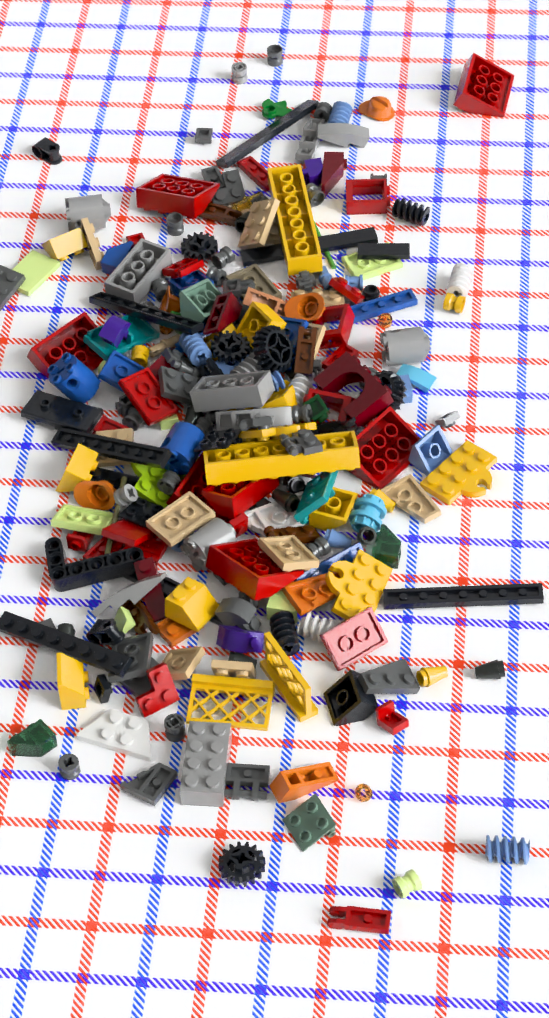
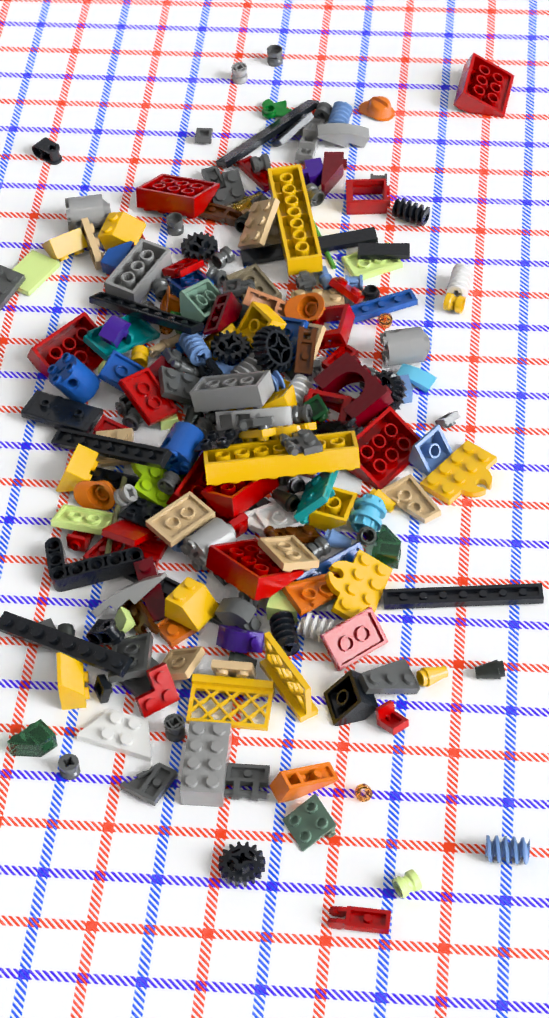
none -> yellow slope [97,212,146,251]
none -> dark grey wheel [250,153,271,173]
none -> tile [271,112,314,147]

